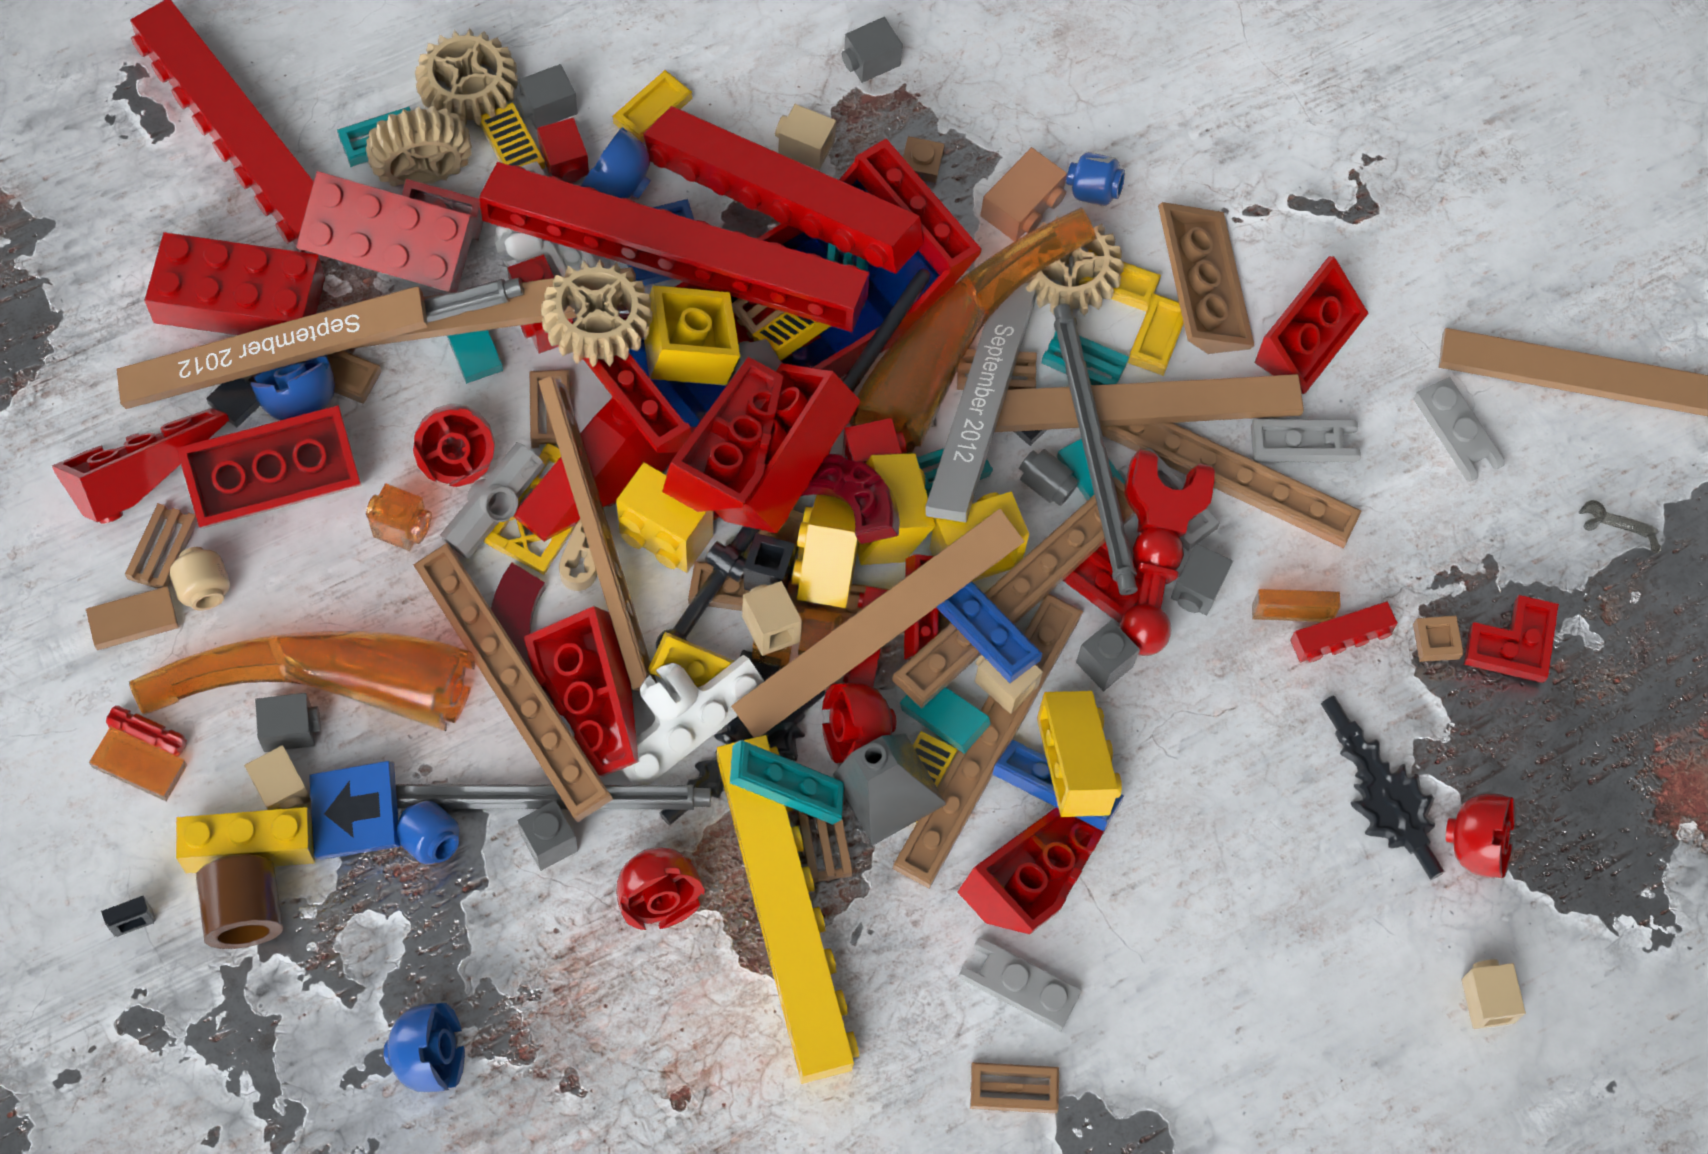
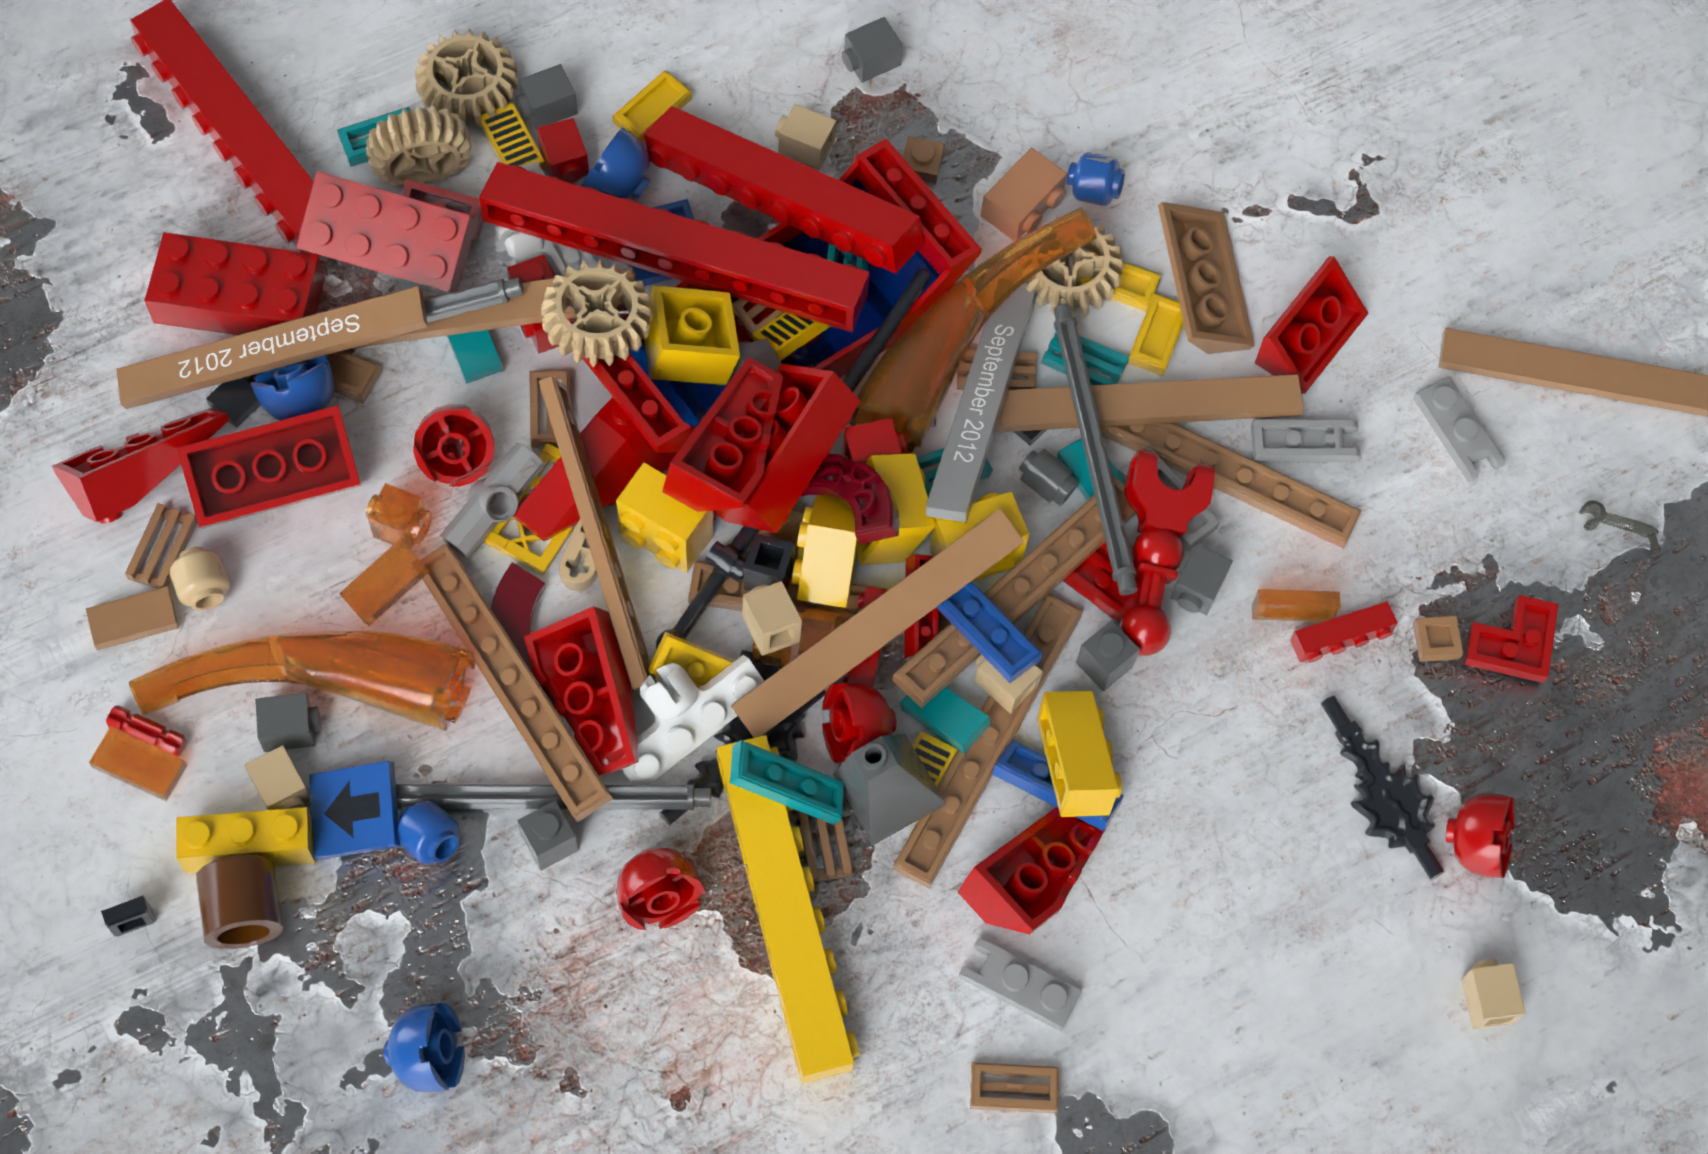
none -> clear orange tile [339,538,430,626]

